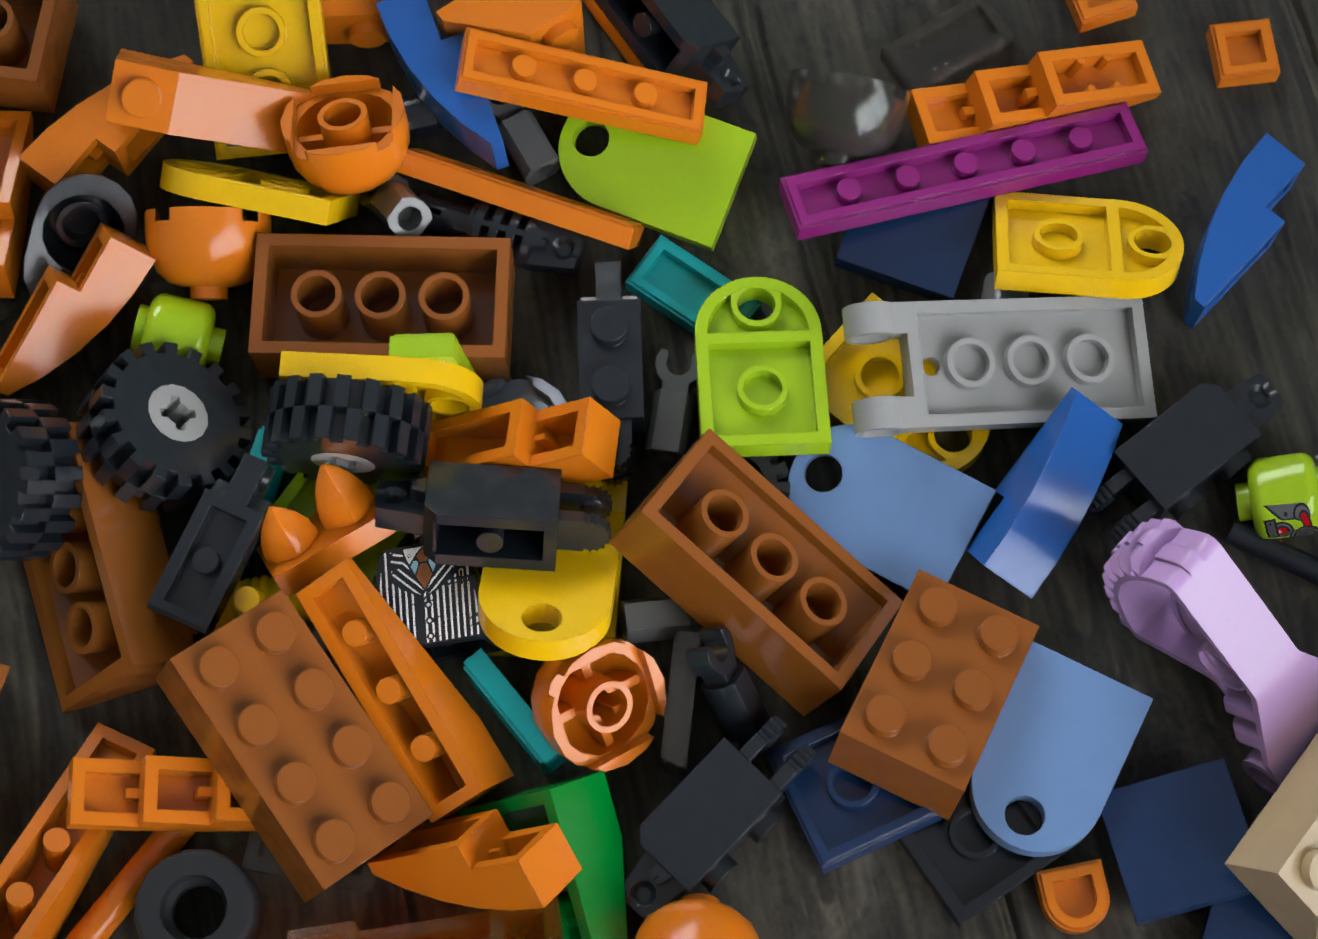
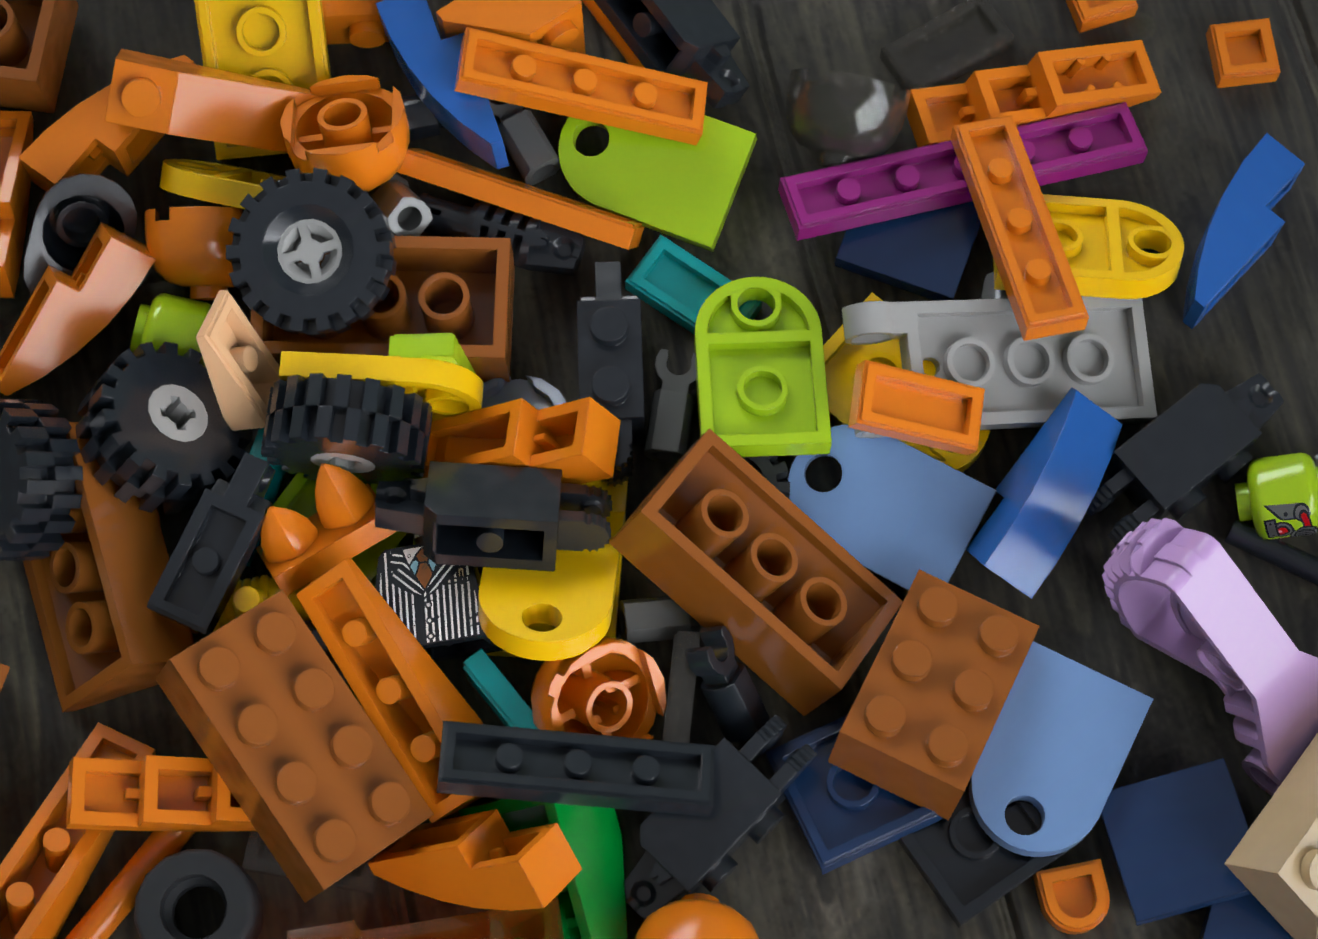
none -> light nougat slope [196,290,280,431]
none -> black wheel [226,168,397,337]
none -> black tile [436,721,715,817]
none -> orange tile [848,360,985,455]
none -> orange tile [950,115,1089,341]

